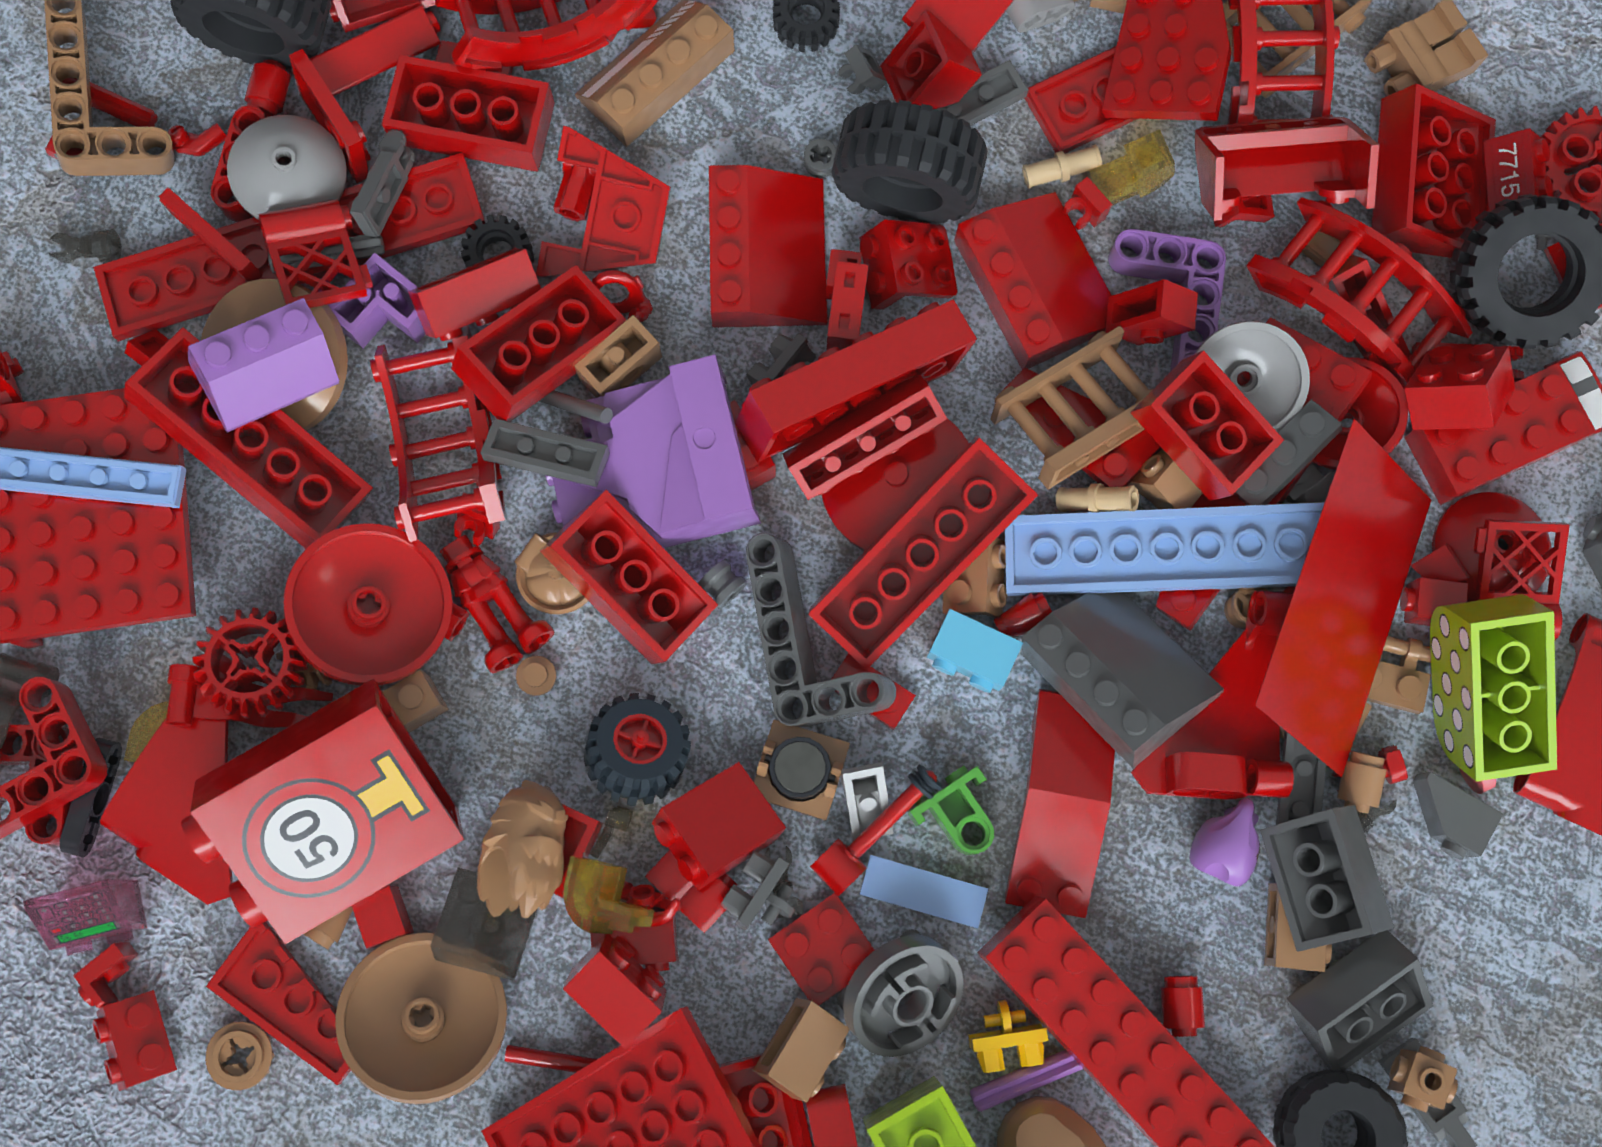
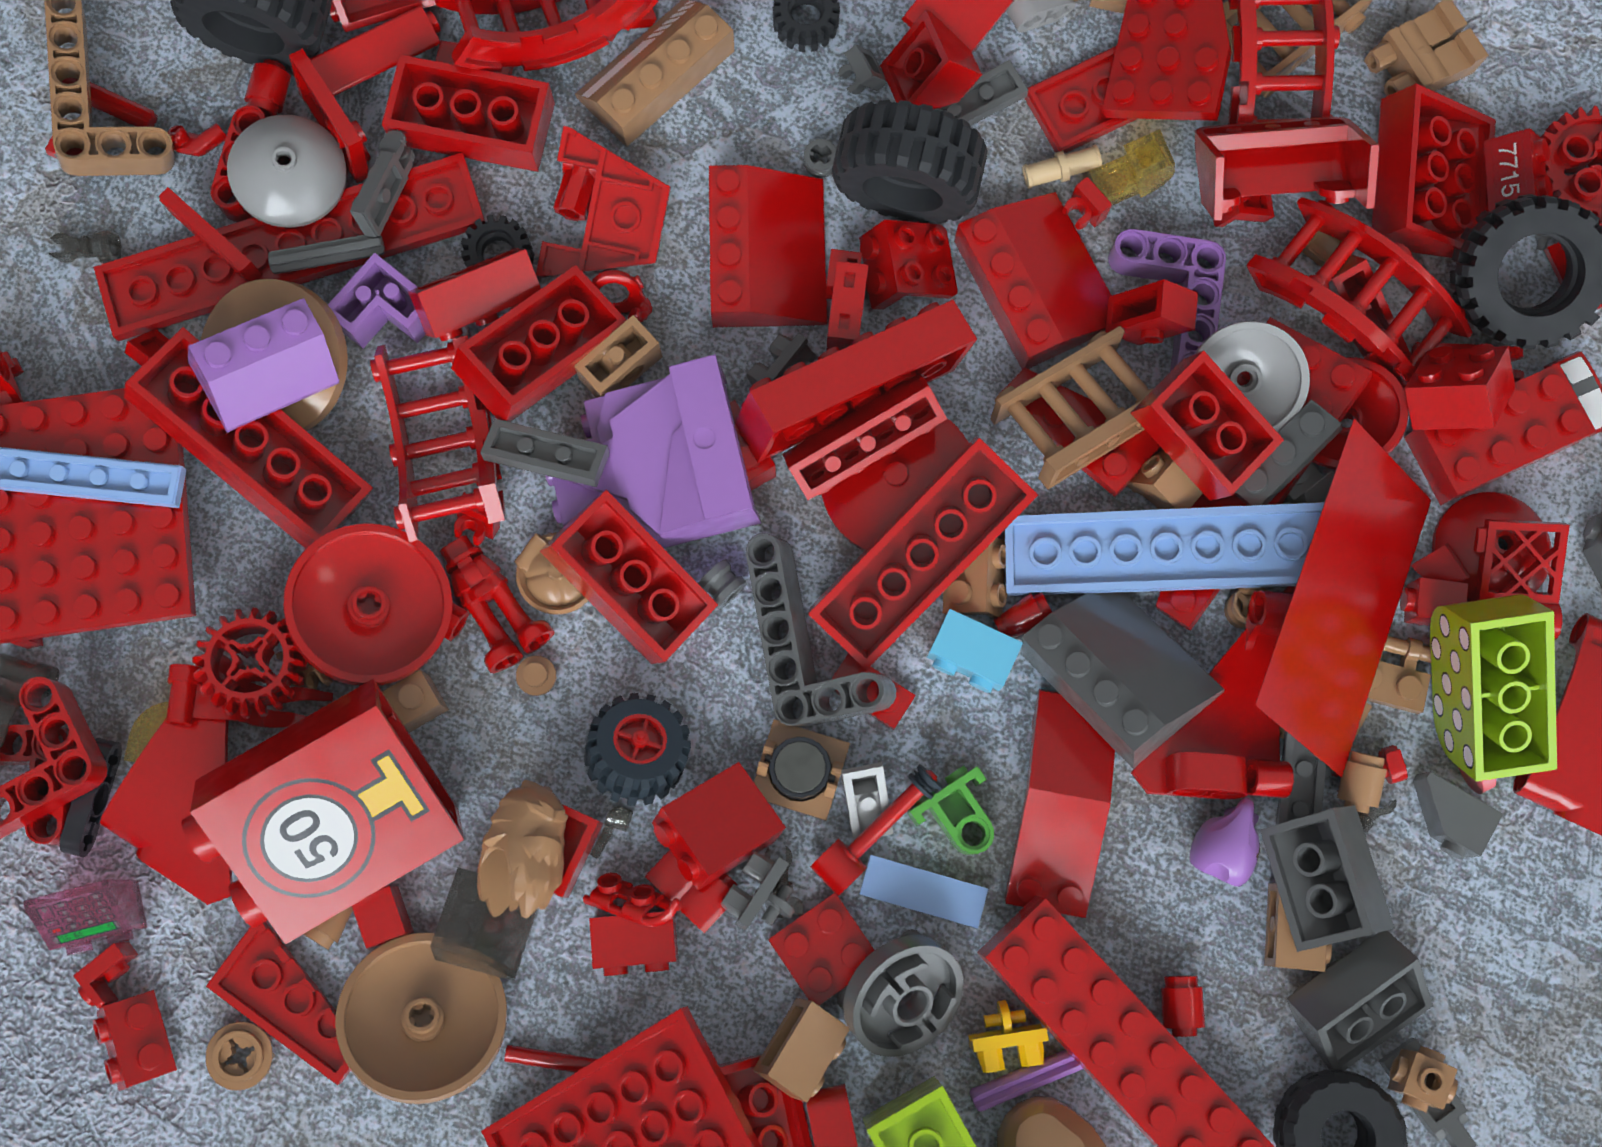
red piece [258,199,373,308] -> none
dark grey bar [539,390,613,424] -> none
red brick [563,933,667,1049] -> none
clear yellow brick [564,856,655,934] -> none
tan pin [1056,483,1139,512] -> none

